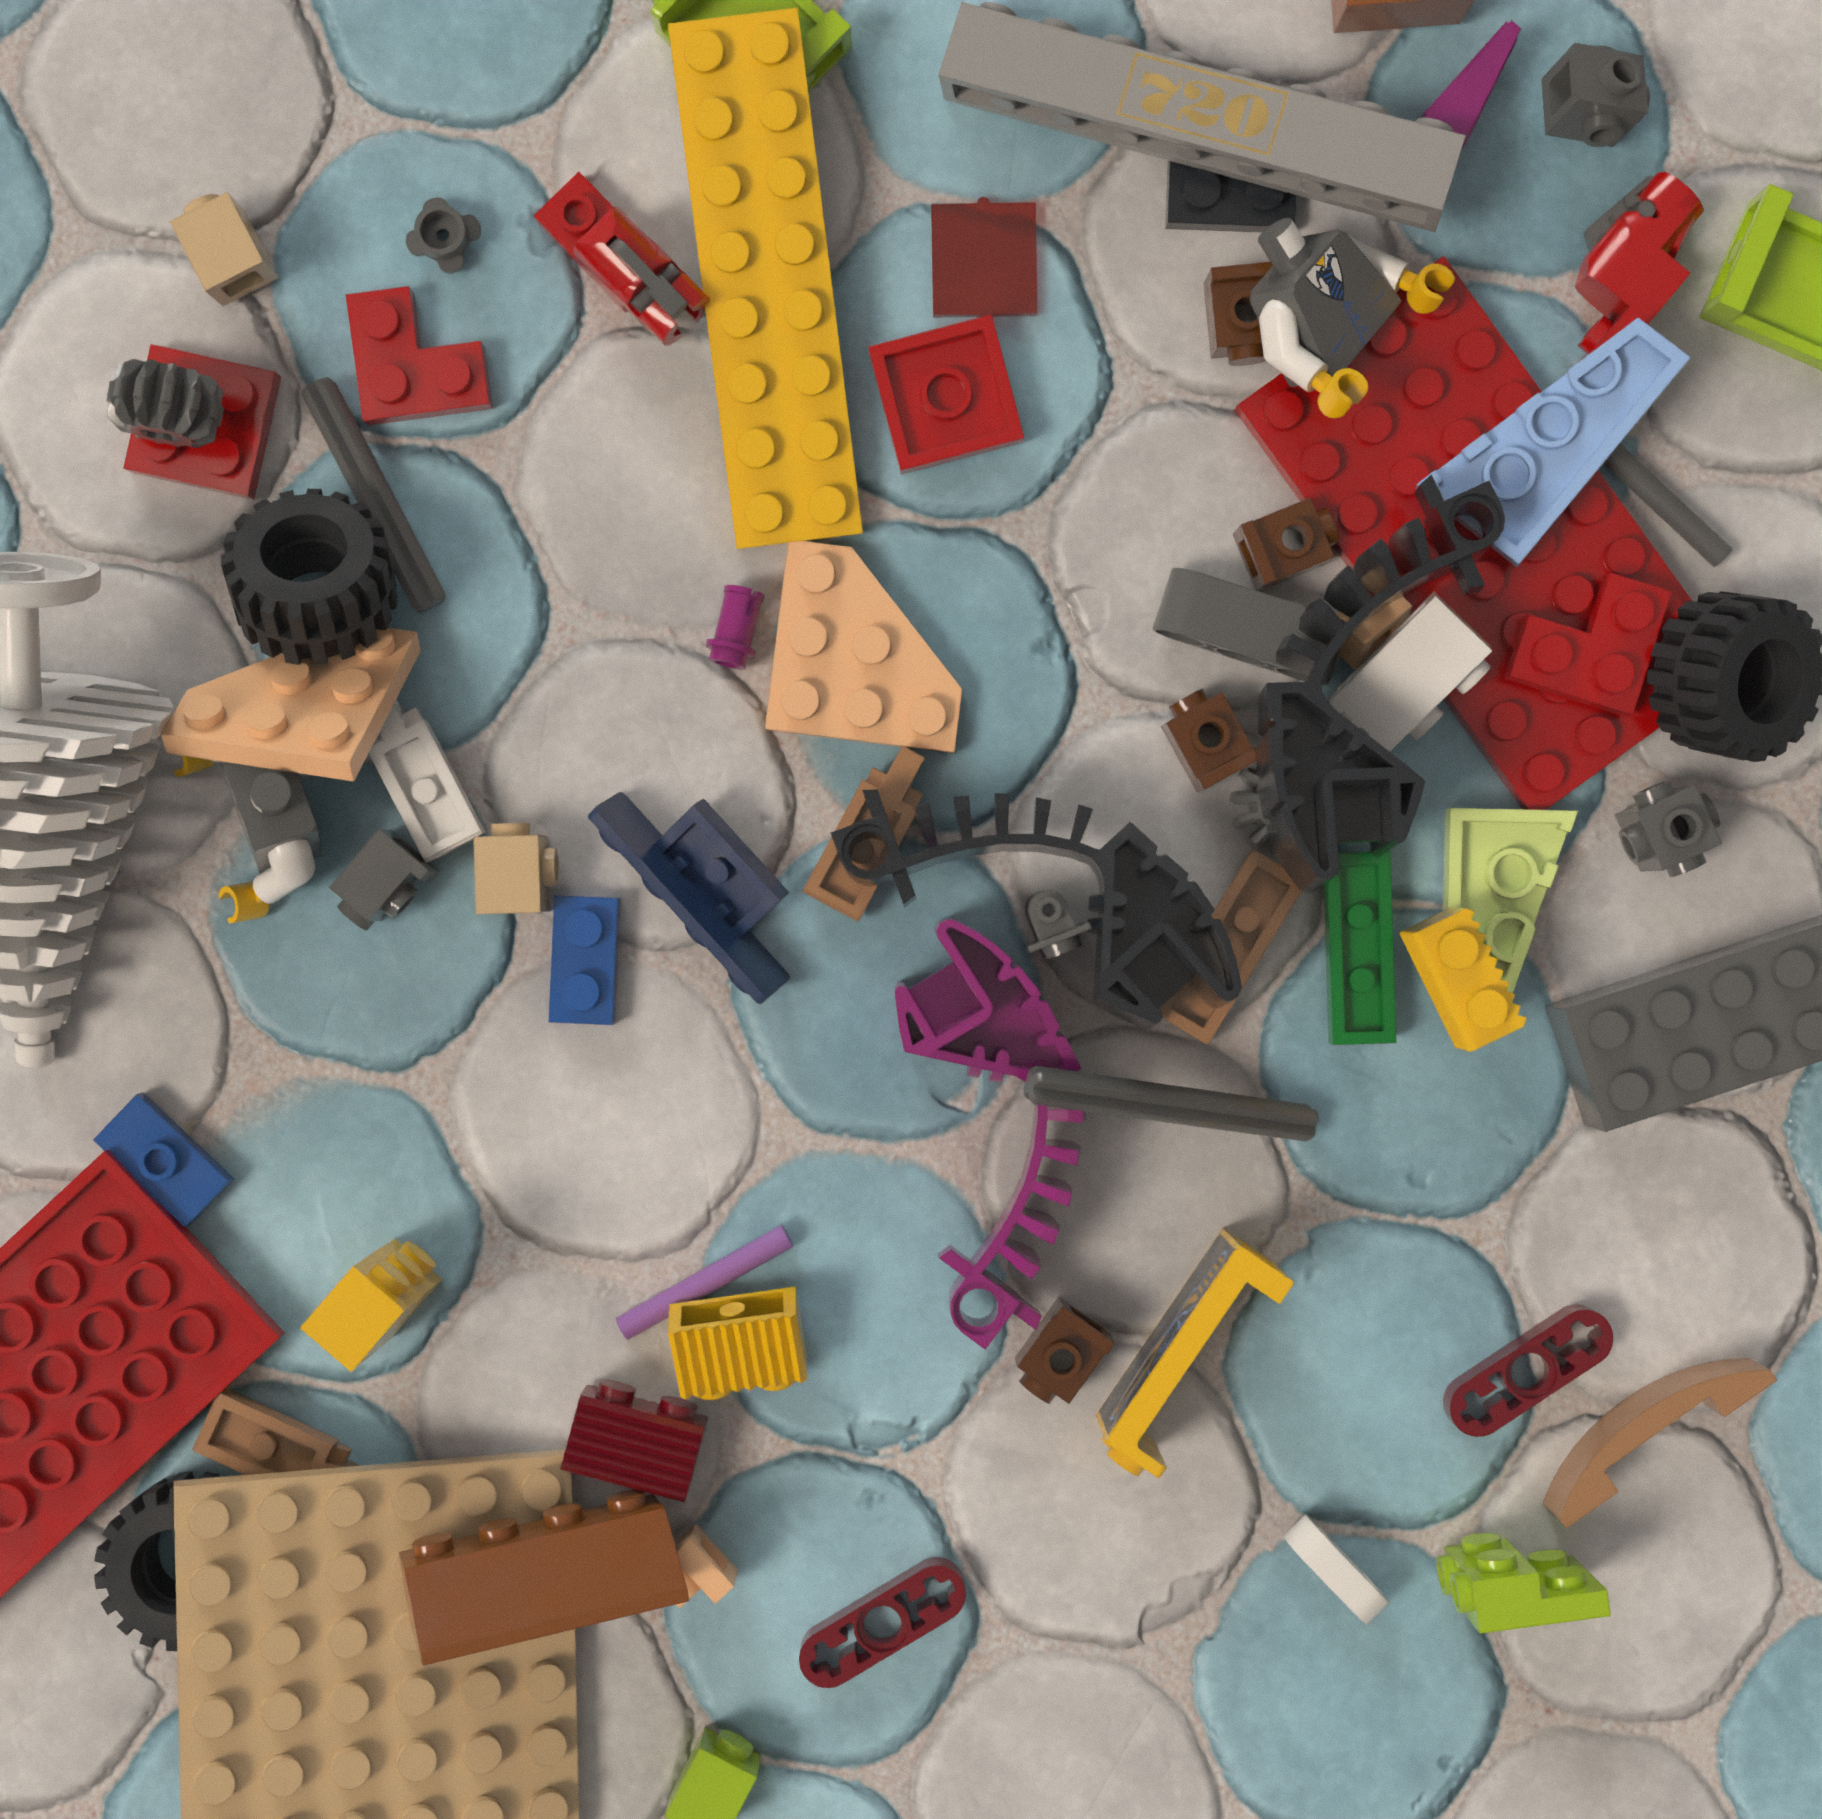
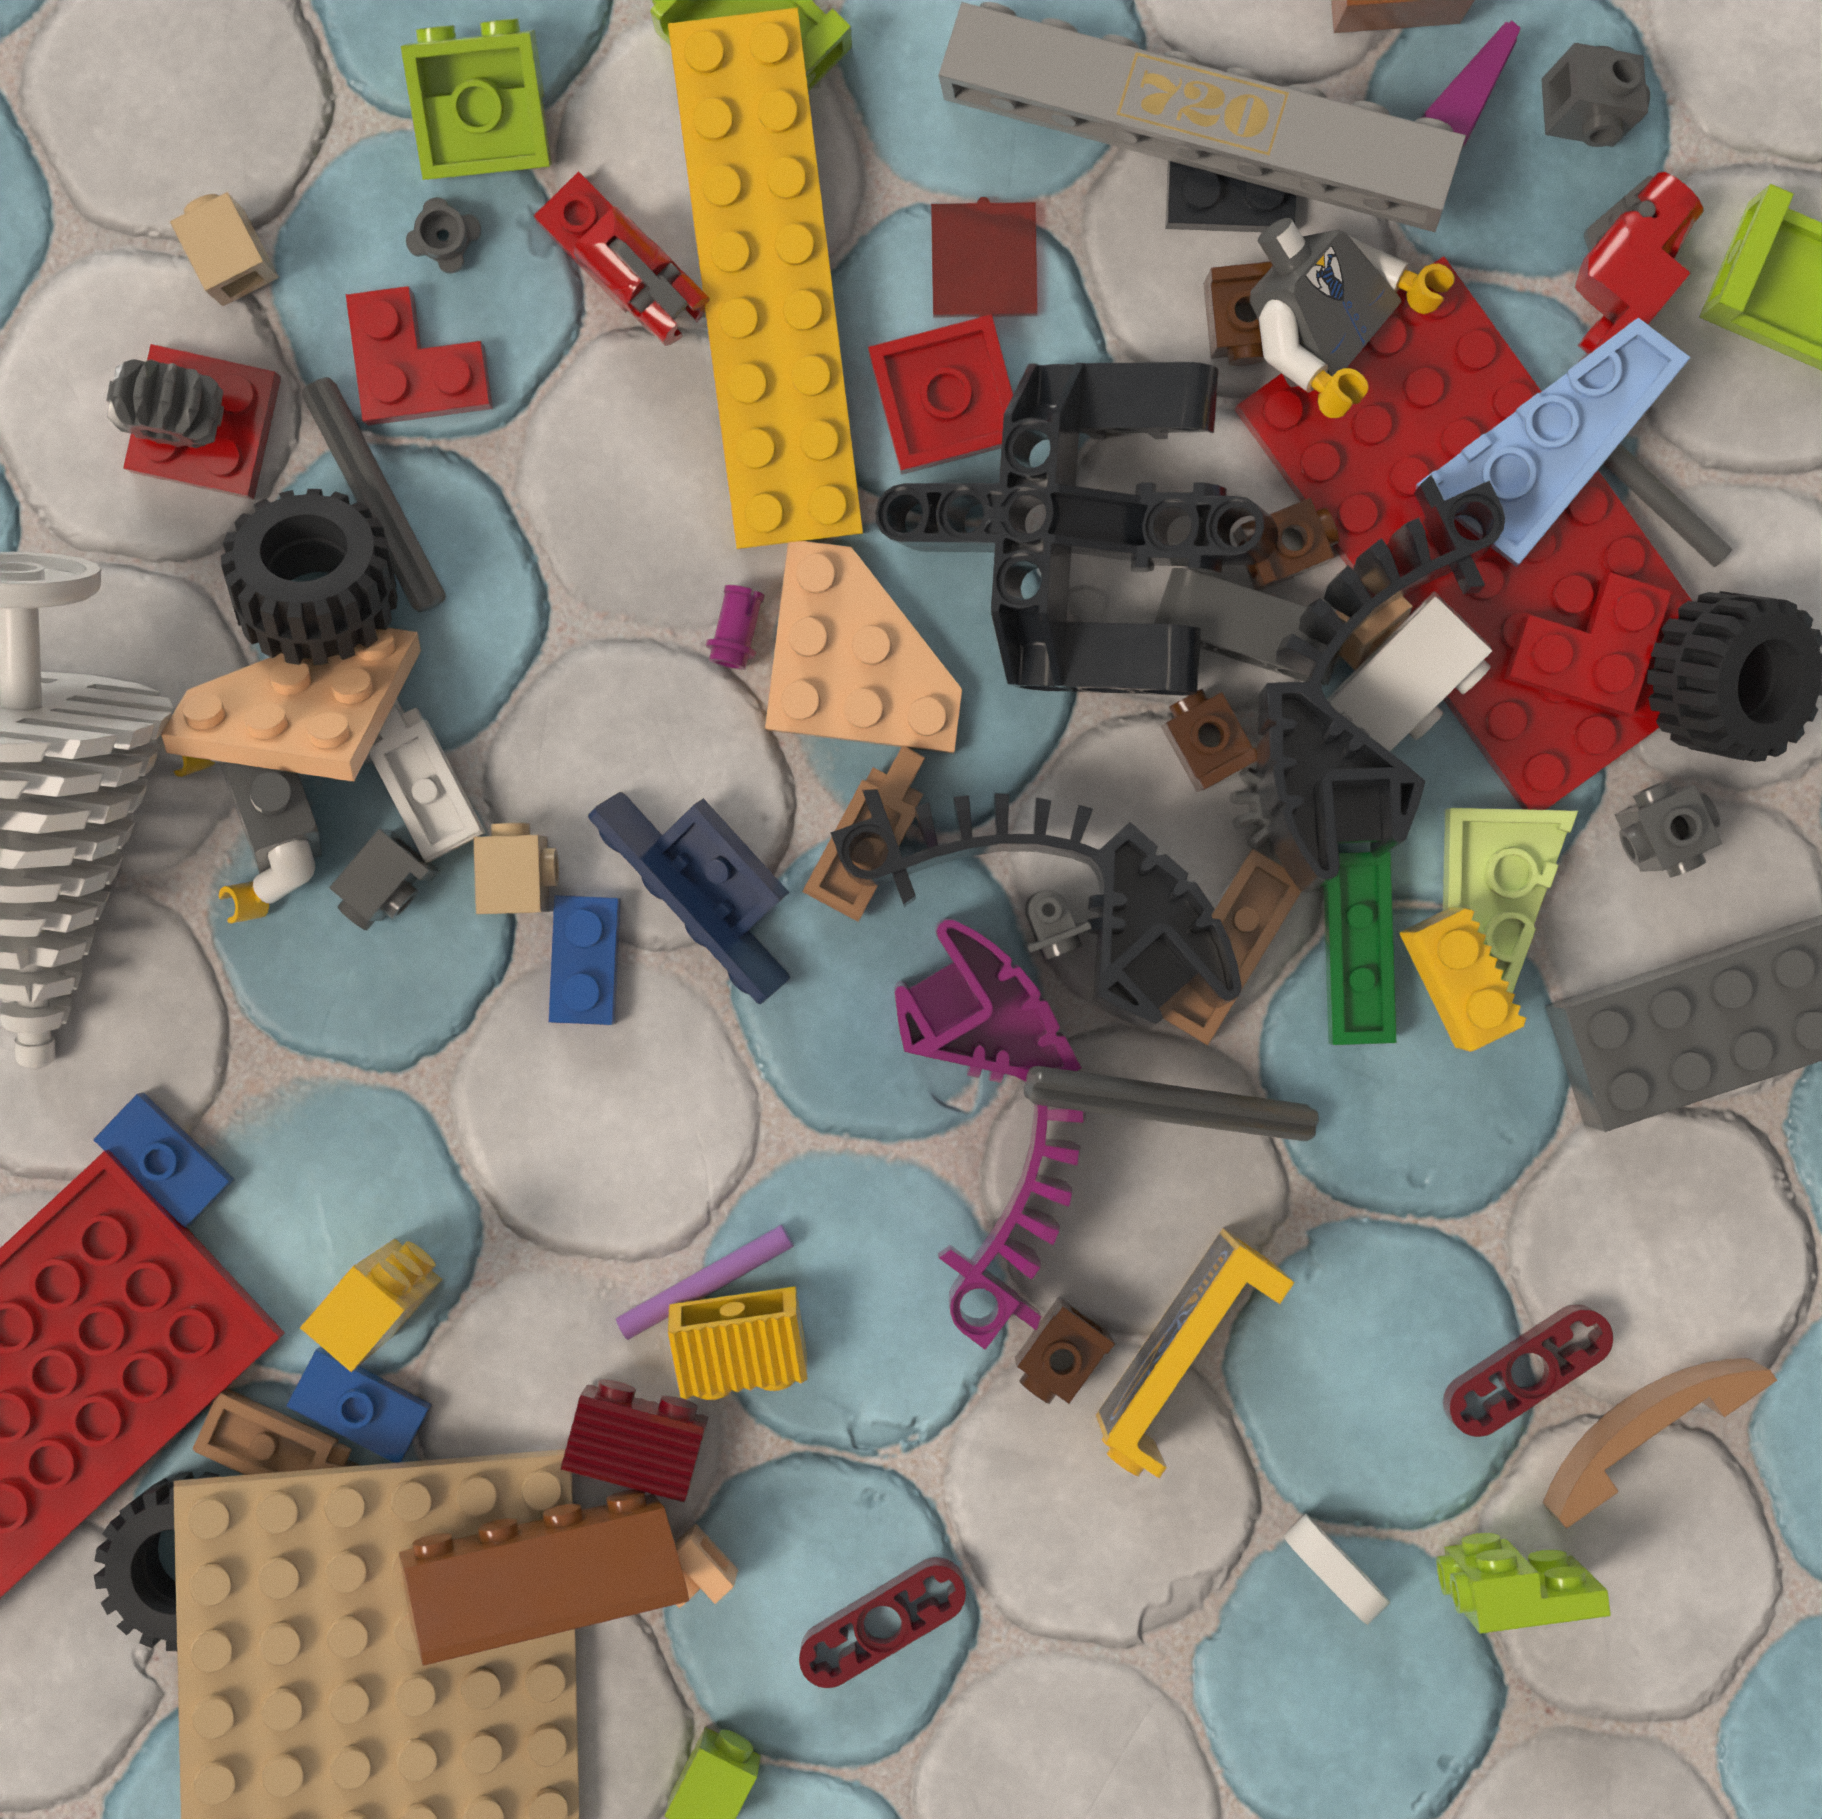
none -> blue plate [286,1346,432,1463]
none -> lime plate [400,18,552,180]
none -> black piece [875,362,1279,696]

